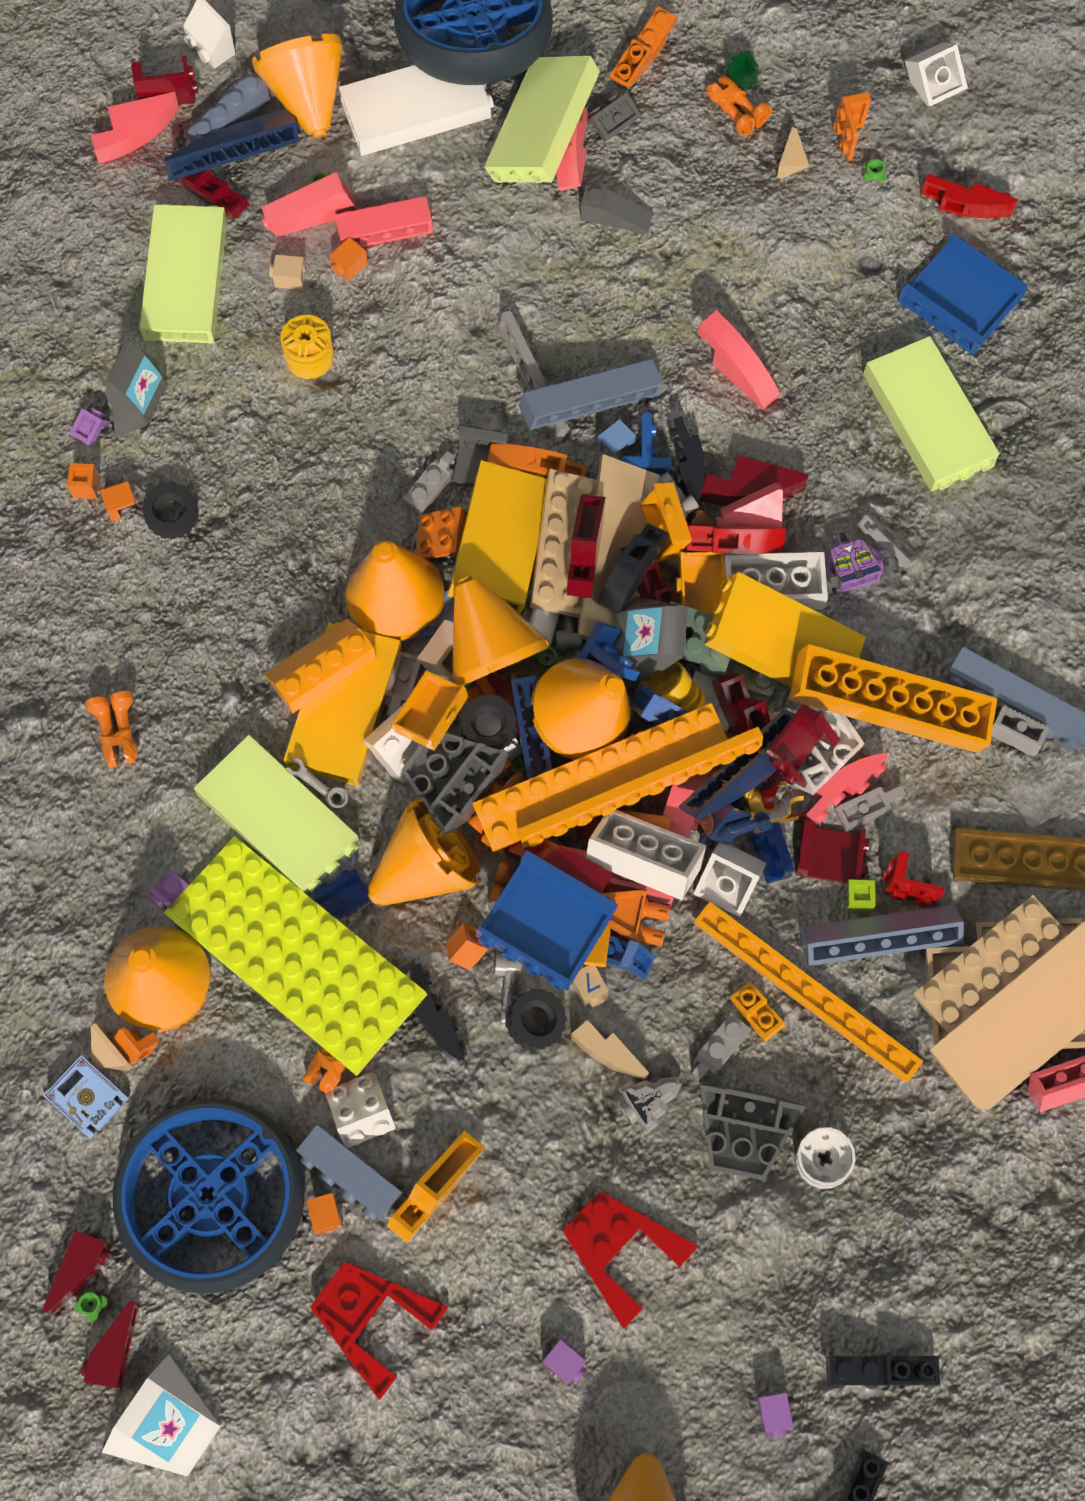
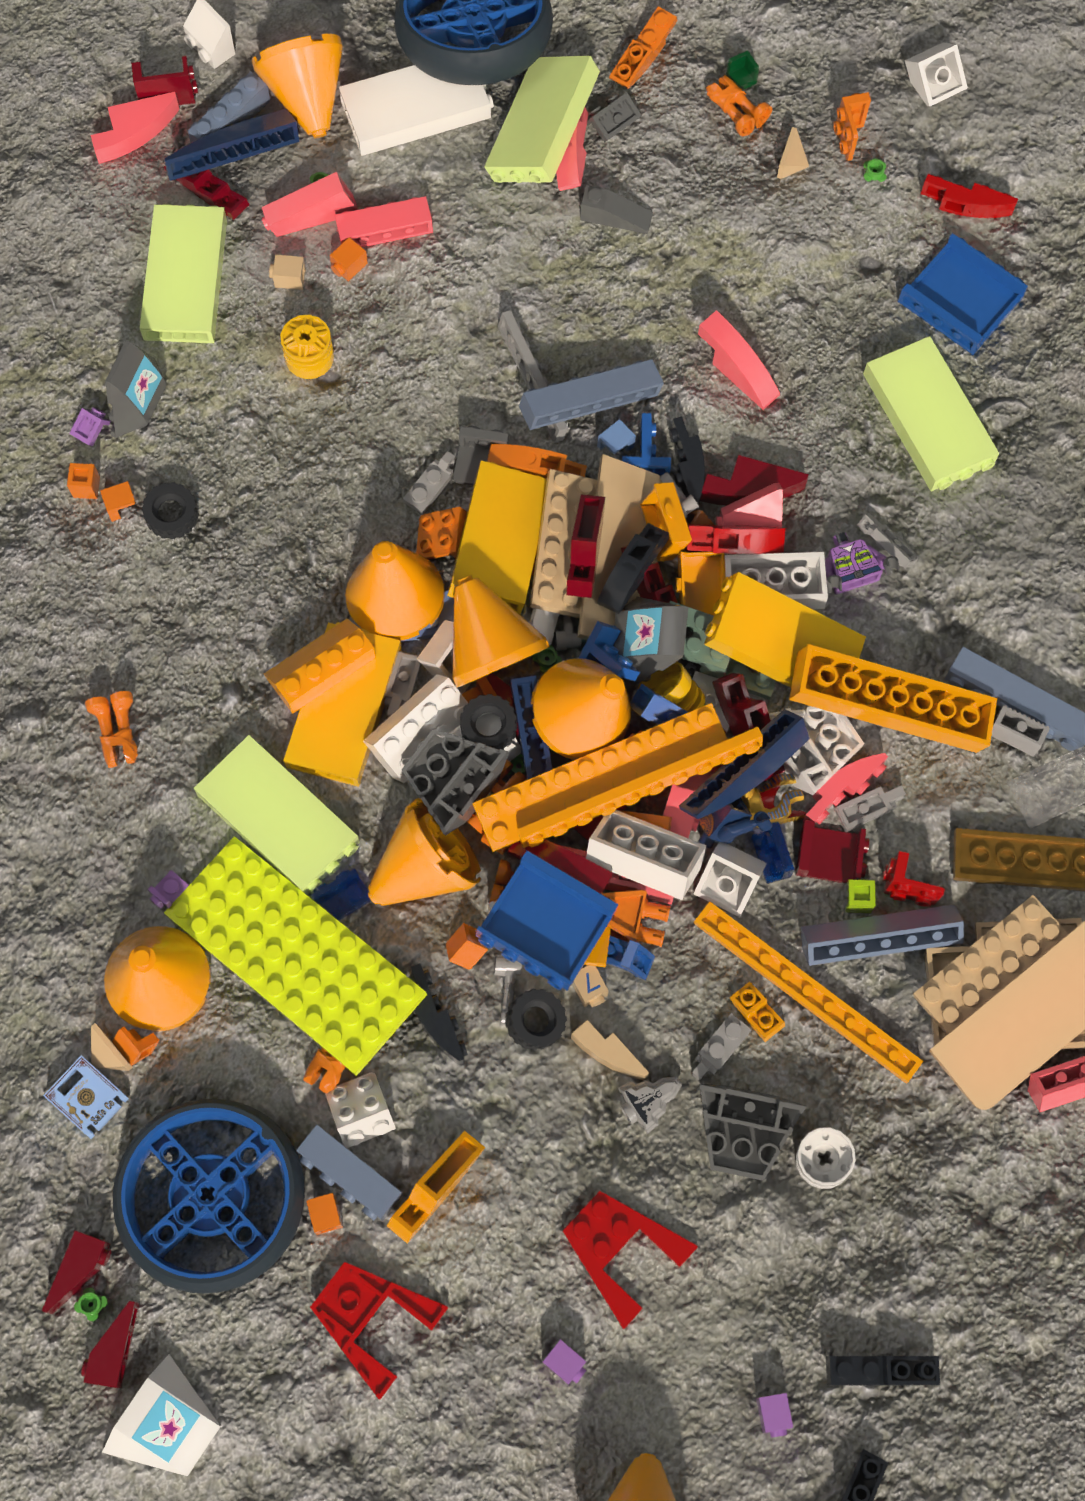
light grey brick [286,758,348,808] -> none
light orange container [392,670,468,751] -> none
dark red panel [766,704,841,788] -> none

